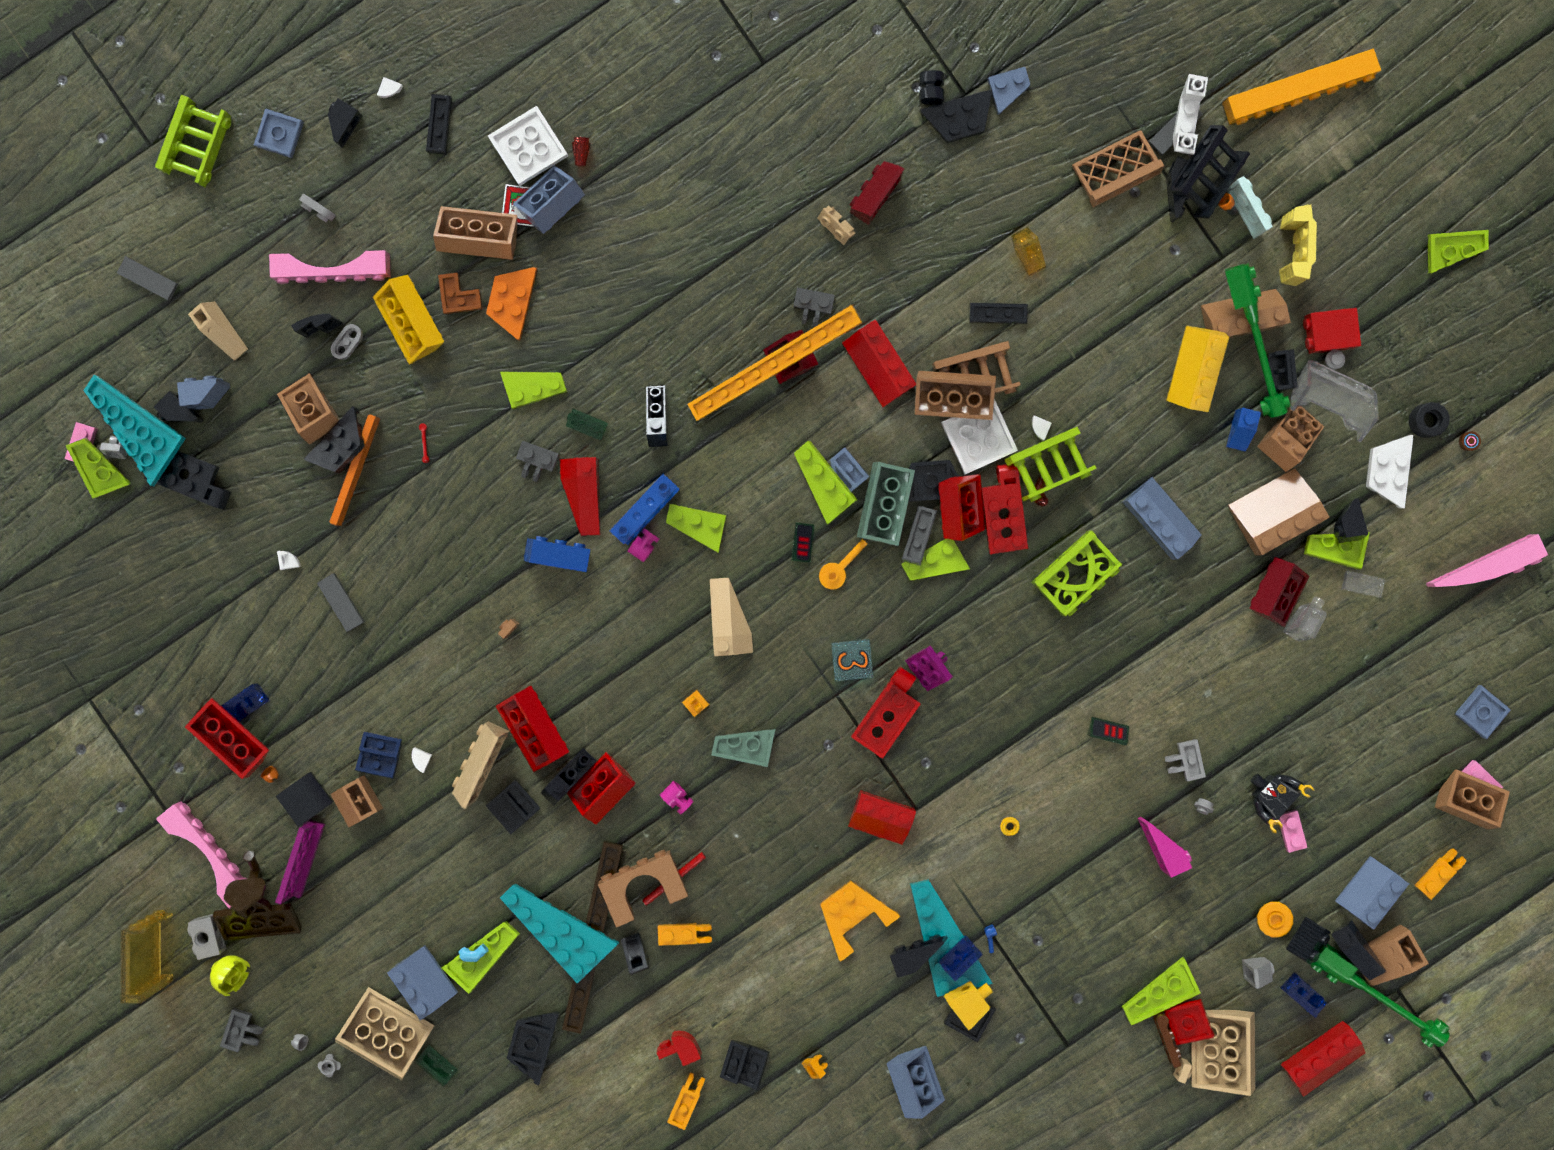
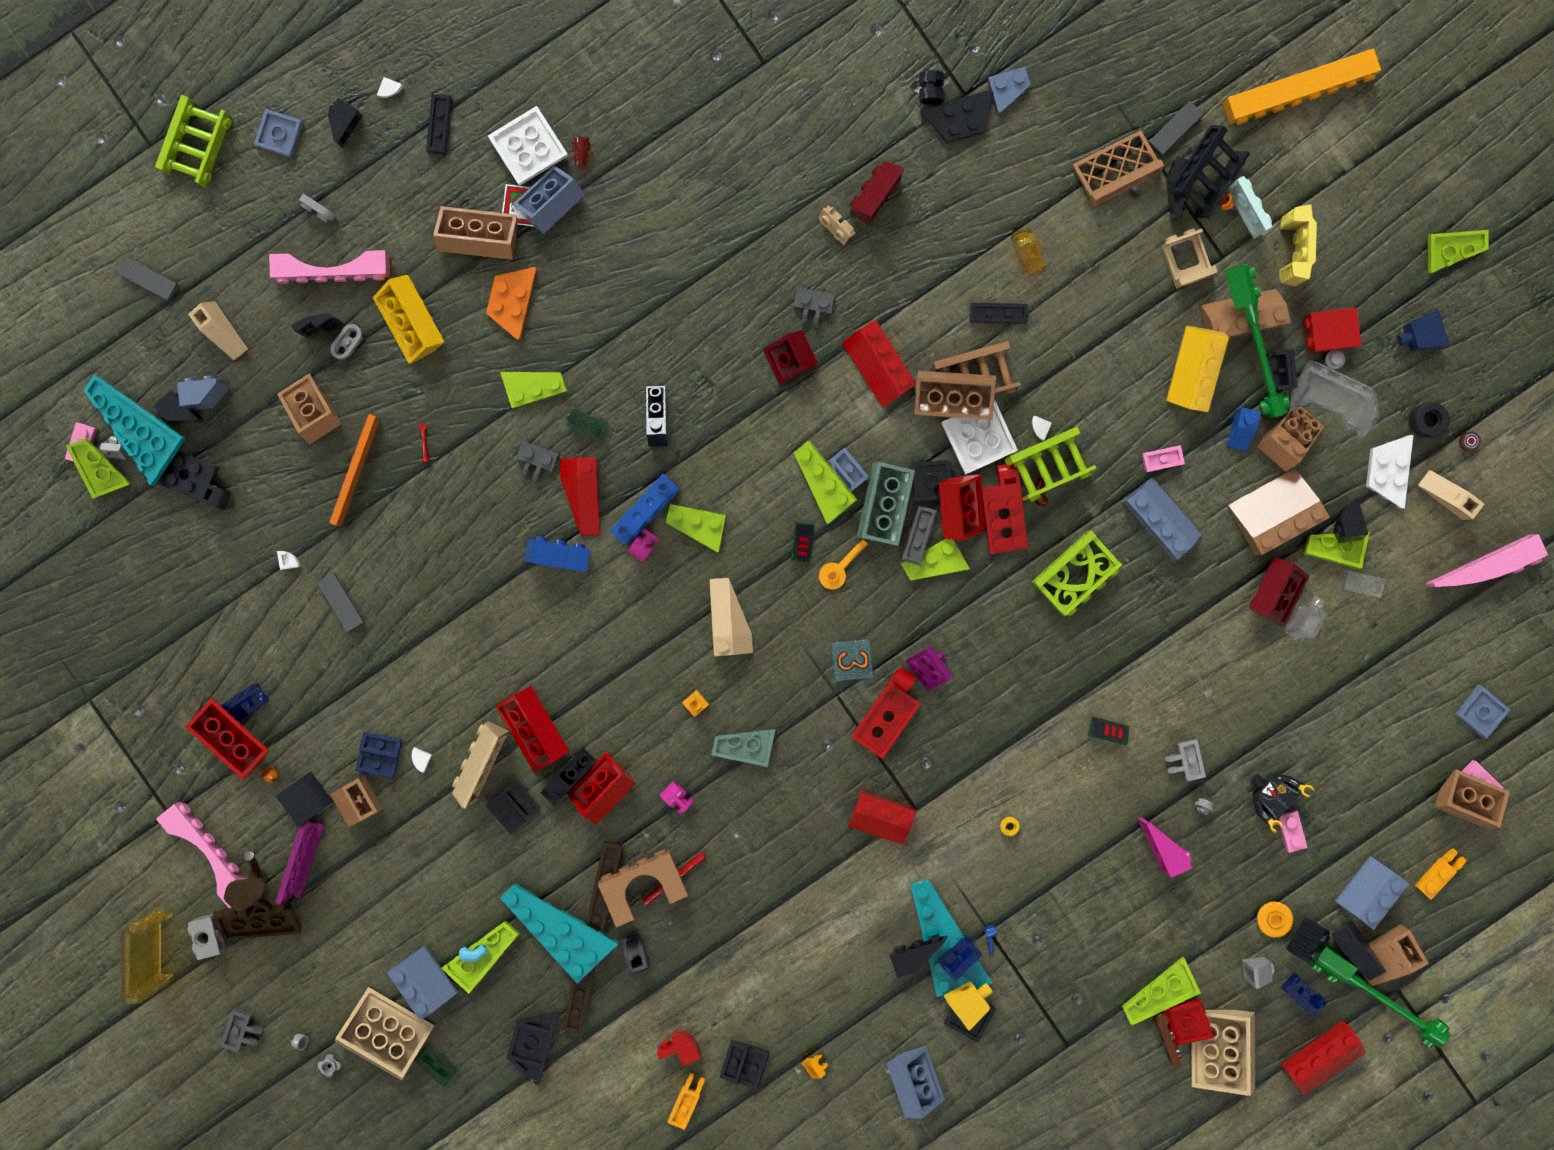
neon yellow cylinder [210,955,250,996] -> none
black wing [304,406,365,474] -> none
dark orange plate [438,273,483,314] -> none
medium nougat plate [498,619,519,639] -> none
light orange hinge [658,923,712,946] -> none
light orange plate [687,305,862,421] -> none
light orange wing [820,881,900,962] -> none
white slope [1173,74,1208,155] -> none
tan plate [1173,1058,1192,1084] -> none
none -> bright pink plate [1142,445,1185,472]
none -> tan window [1161,228,1217,289]
none -> dark blue torso [1397,309,1449,351]
none -> tan slope [1417,470,1485,520]

